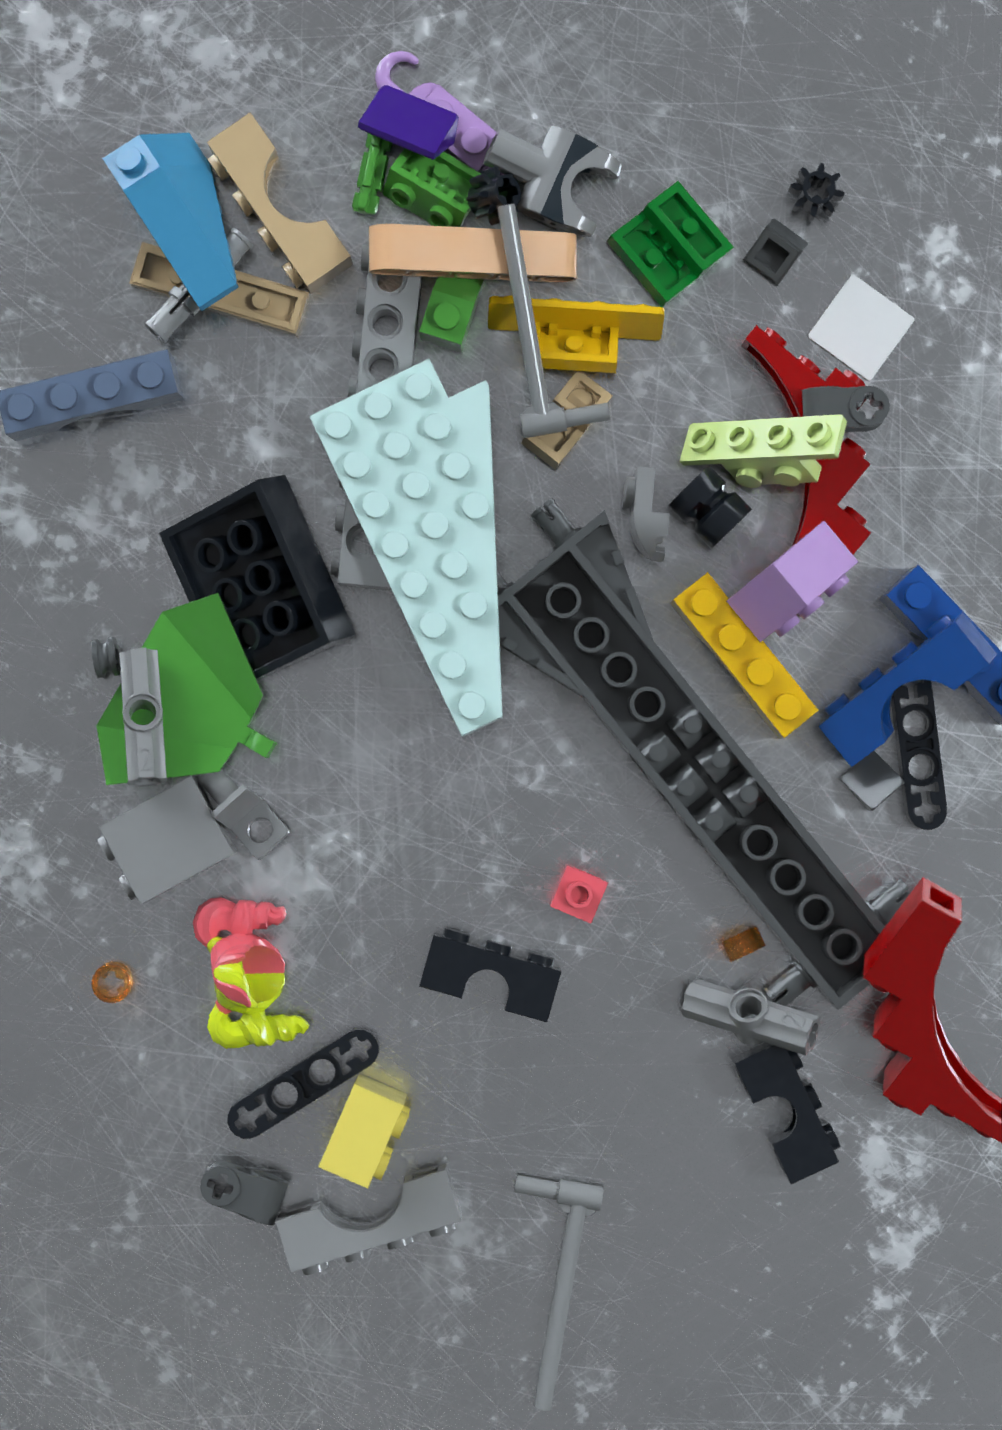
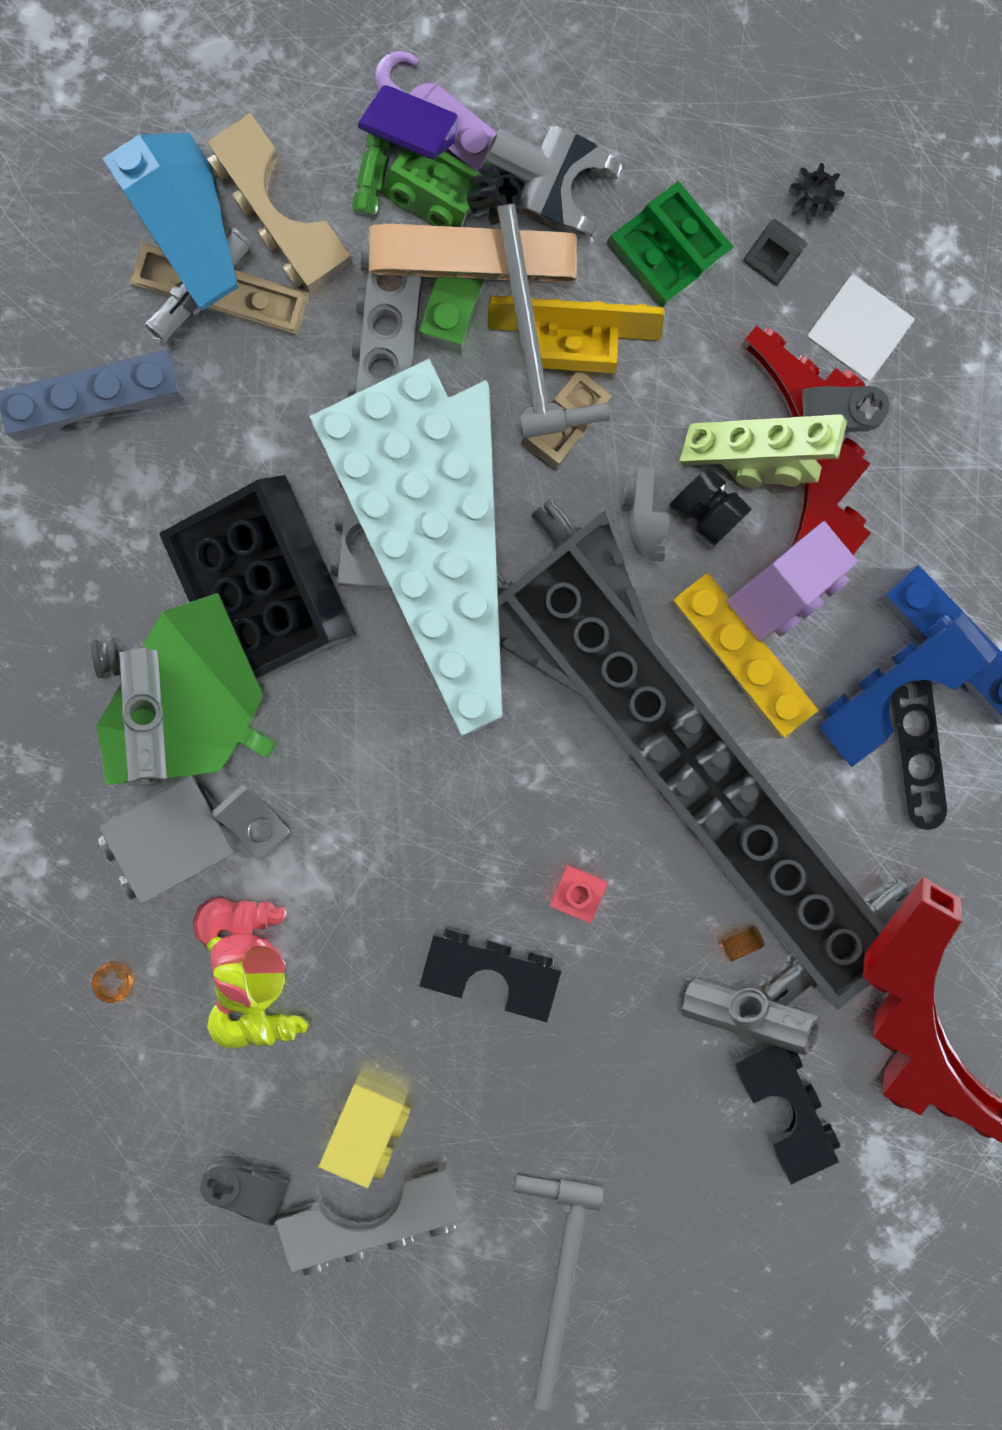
black beam [227,1028,380,1139] -> none
dark grey slope [839,751,905,811] -> none

